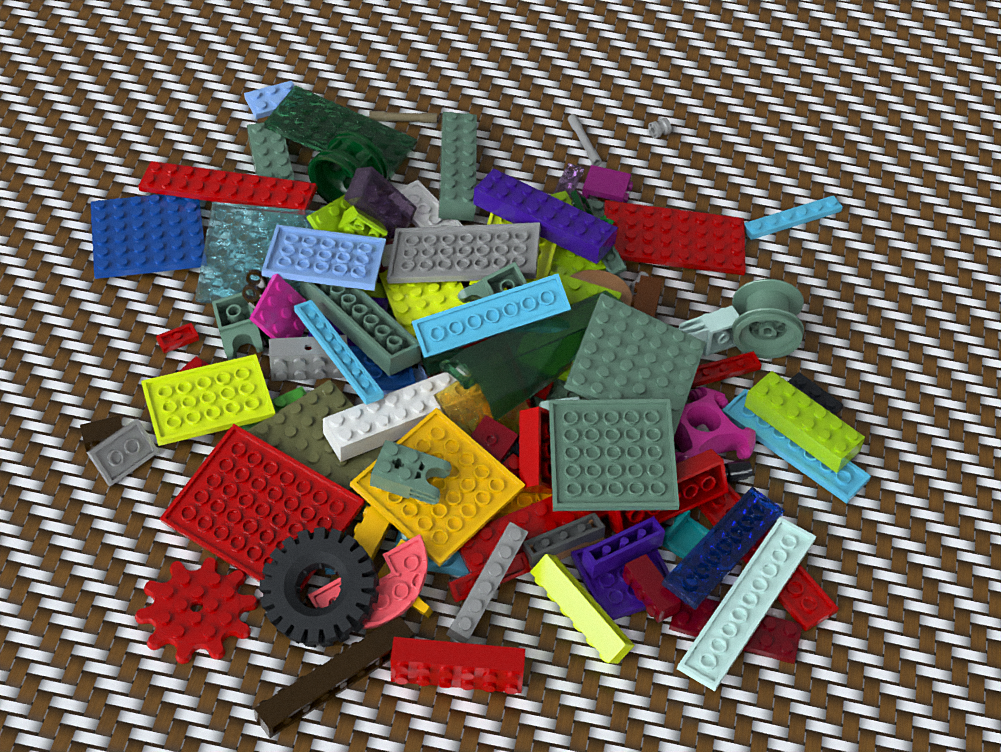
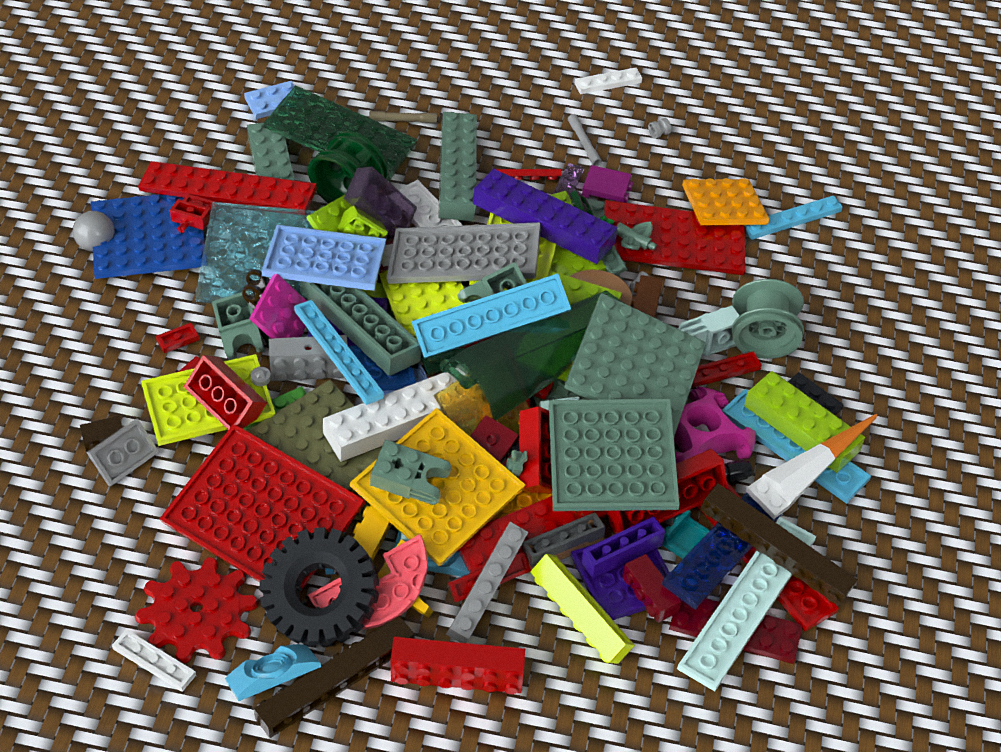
none -> light grey piece [73,211,115,252]
none -> white plate [112,629,196,692]
none -> red plate [170,194,220,233]
none -> red slope [183,355,267,430]
none -> medium azure slope [225,644,321,701]
none -> light grey tile [251,367,271,386]
none -> red plate [491,169,562,180]
none -> sand green plate [506,450,527,478]
none -> white plate [575,68,642,94]
none -> sand green plant [617,222,657,251]
none -> light orange plate [682,178,769,225]
none -> dark brown brick [700,483,858,606]
none -> white plate [746,414,877,519]

